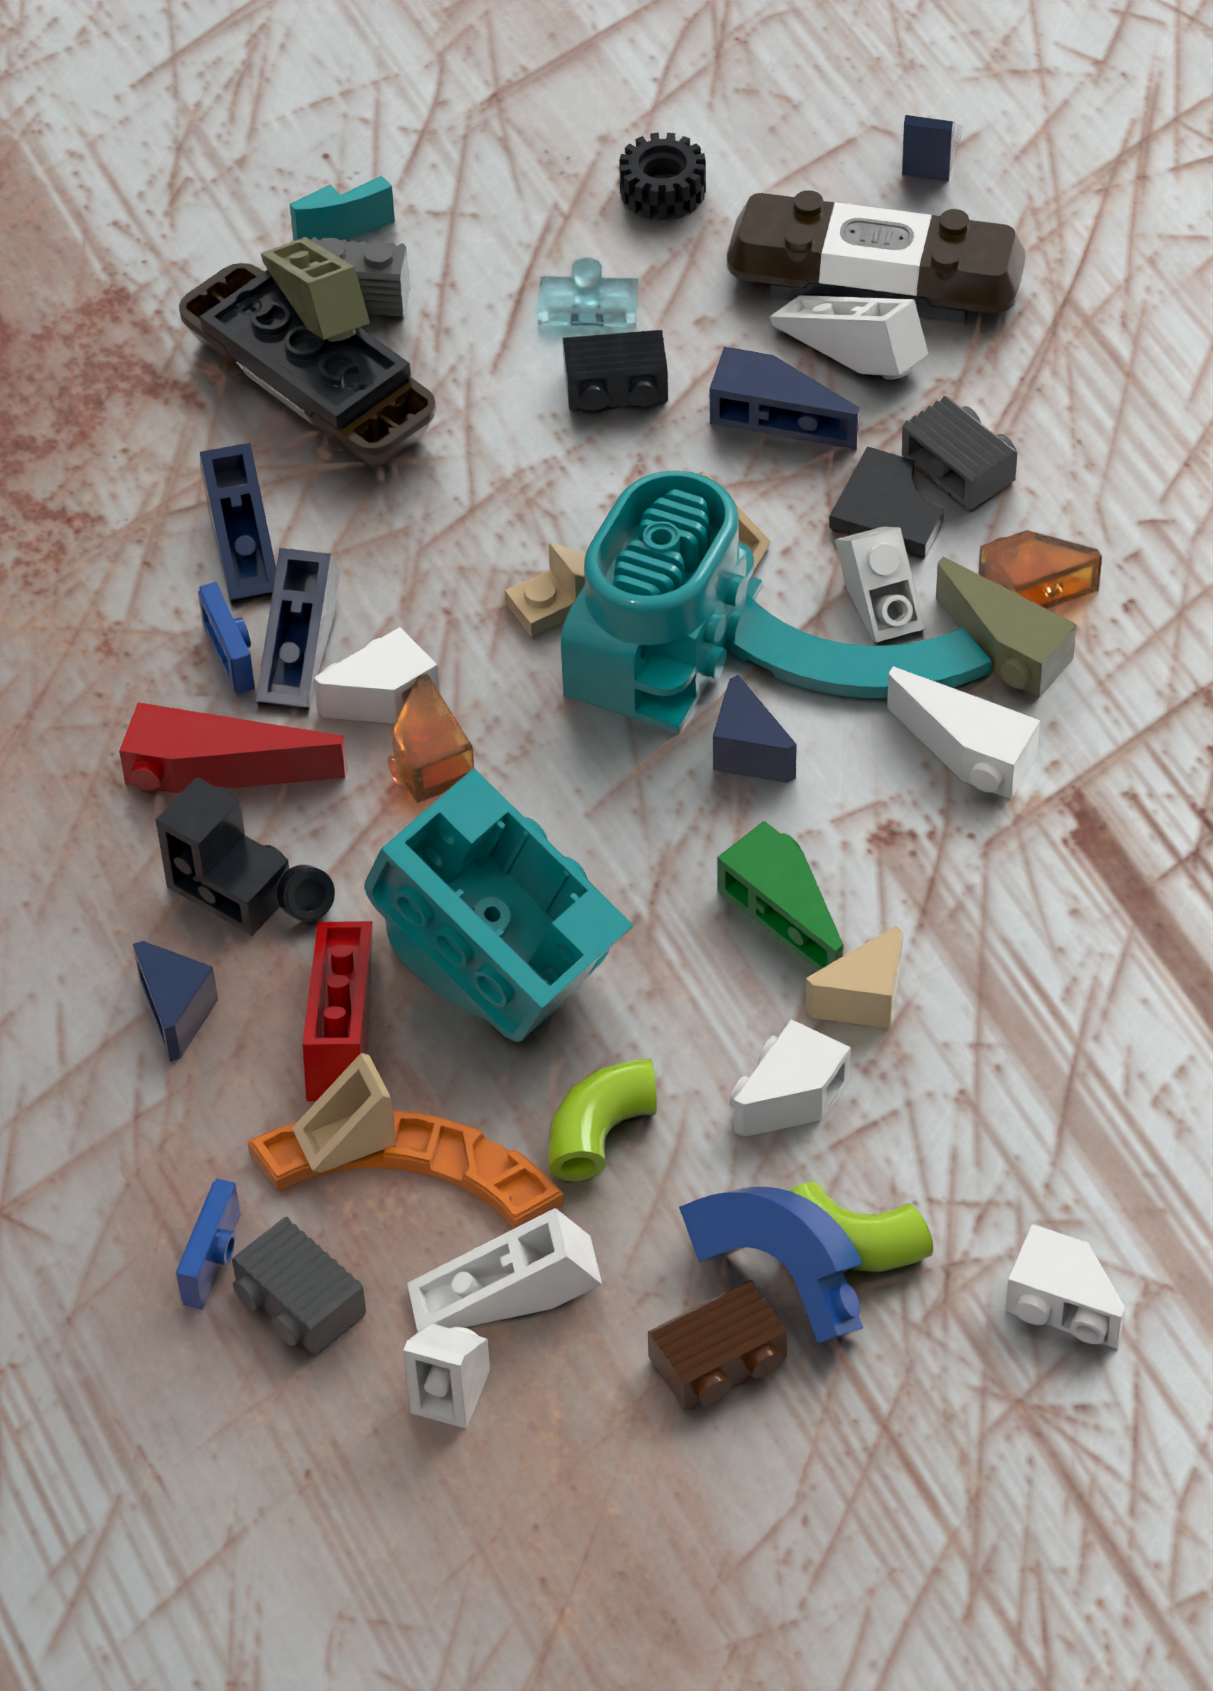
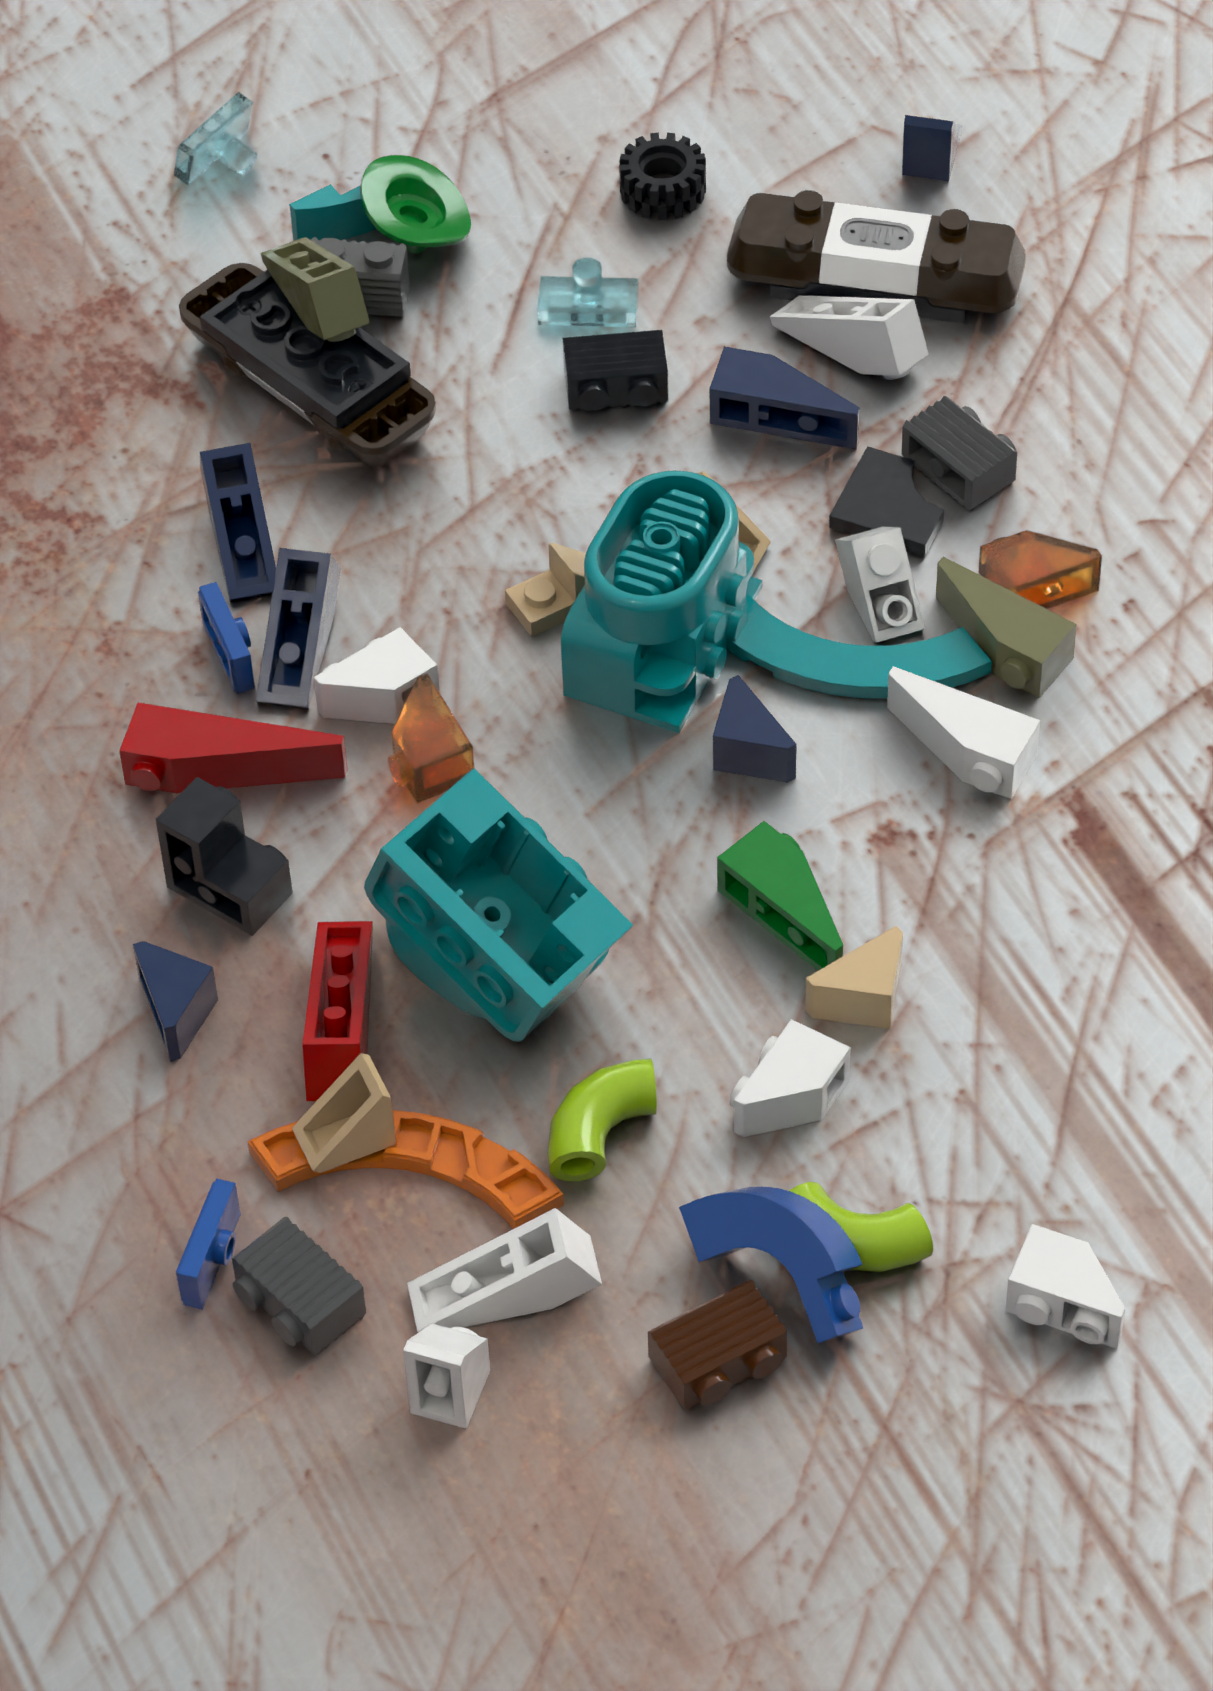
black tile [277,864,335,922] -> none
none -> clear light blue tile [174,92,258,186]
none -> green hat [360,155,471,253]

